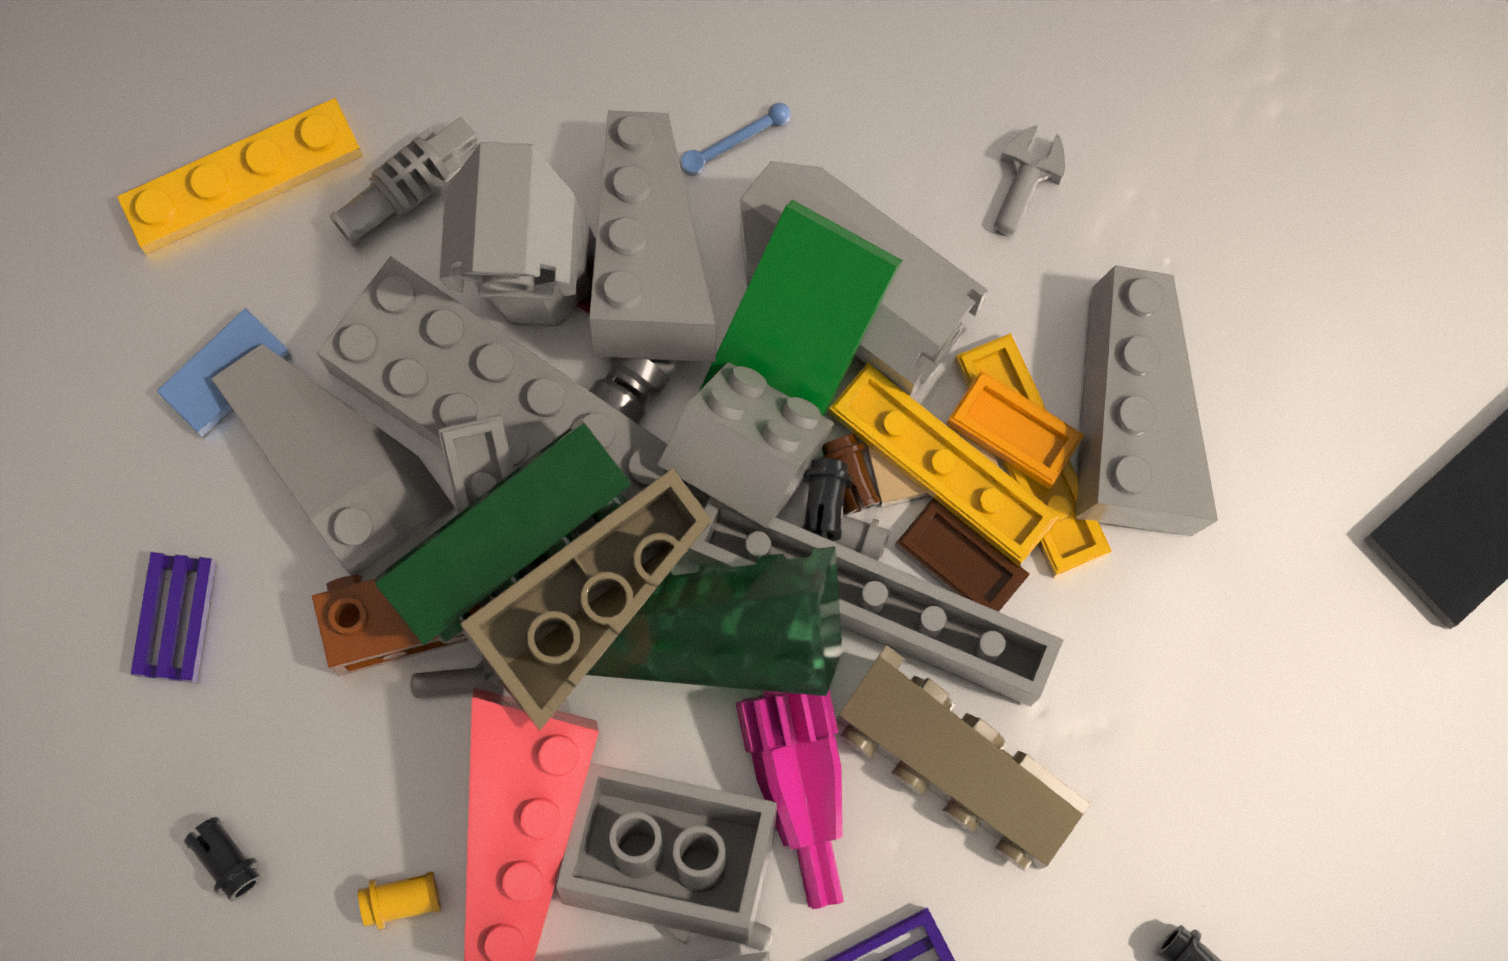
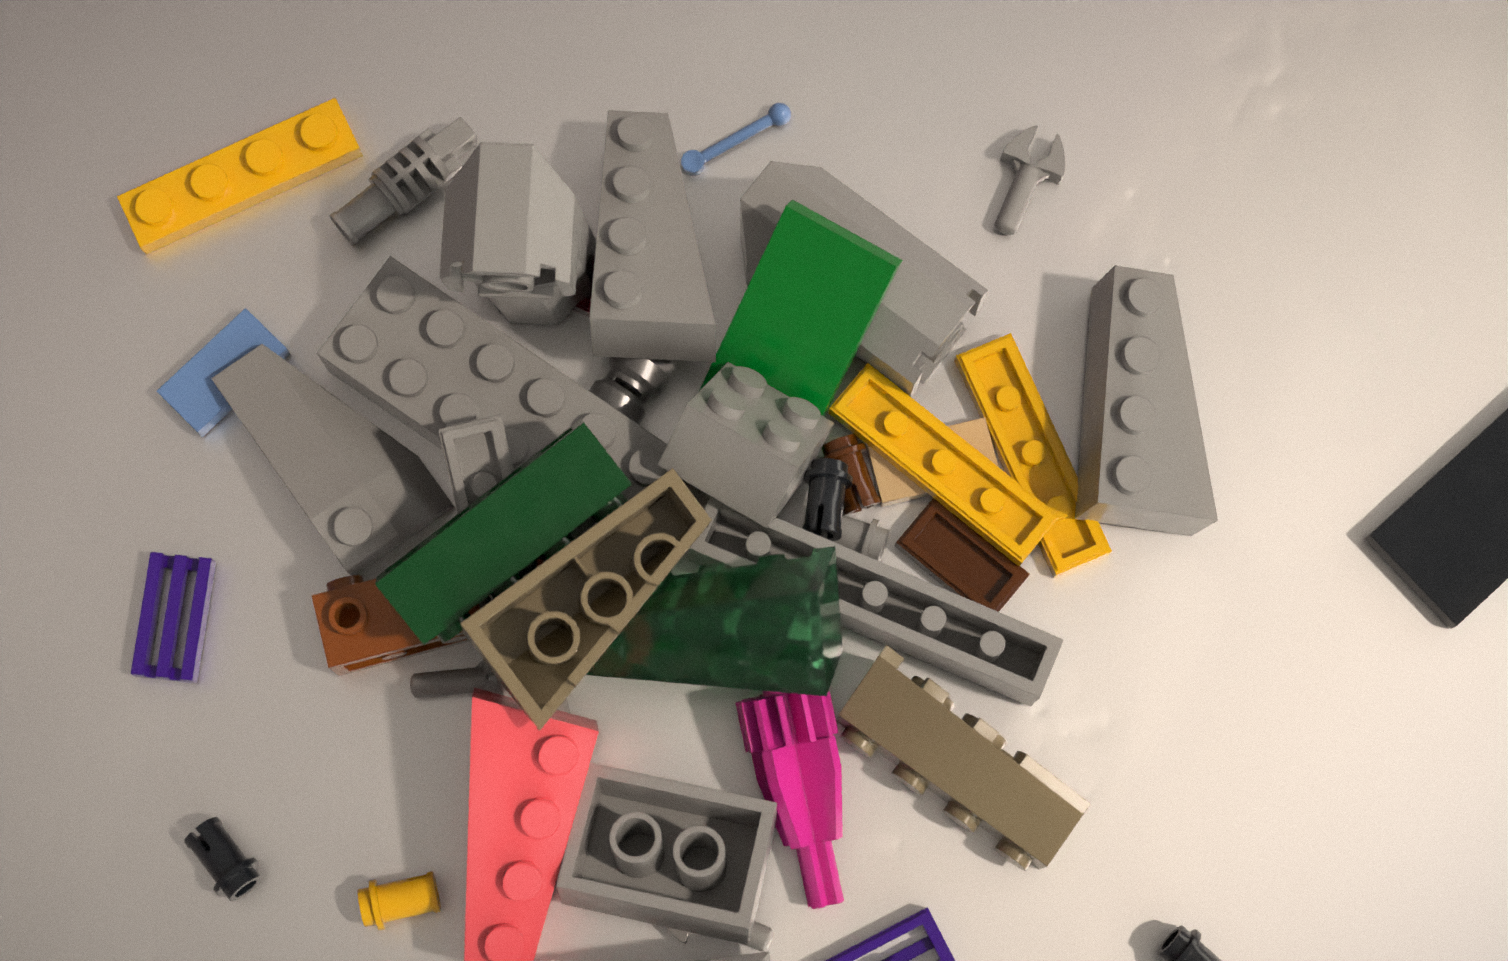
light orange tile [946,370,1085,490] -> none

